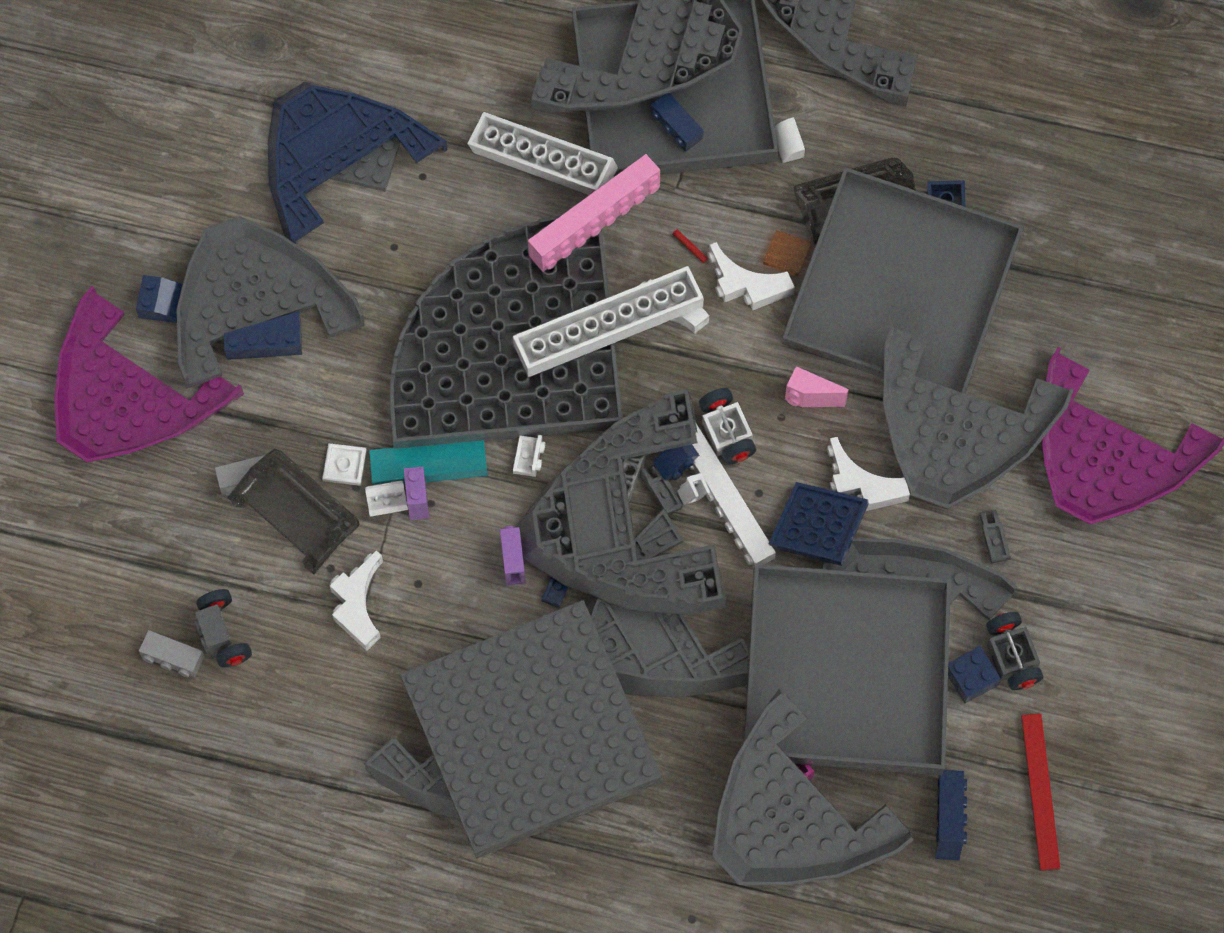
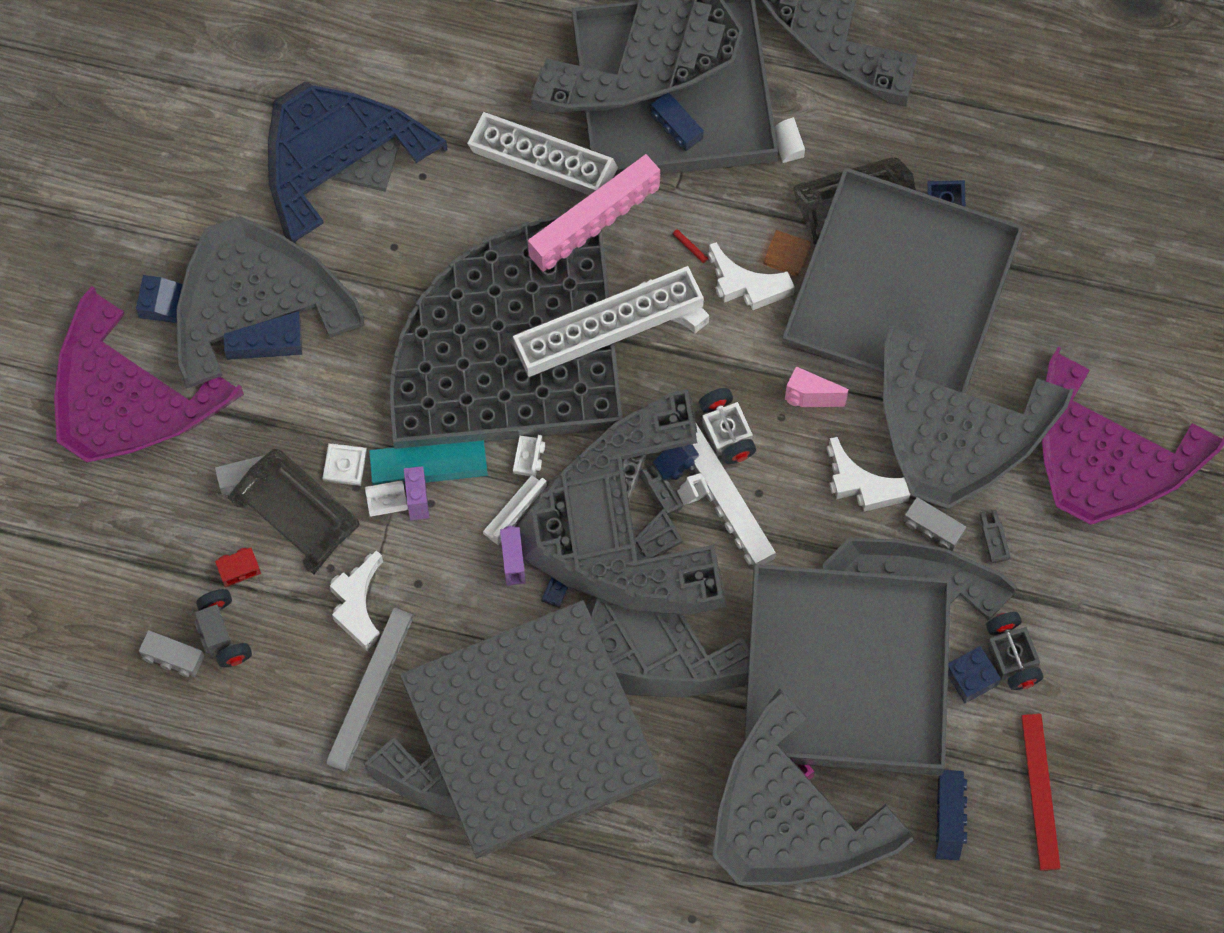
dark blue plate [768,482,869,566] -> none
none -> red brick [215,548,261,588]
none -> light grey beam [327,608,413,772]
none -> white fence [483,475,547,545]
none -> light grey brick [903,497,966,551]

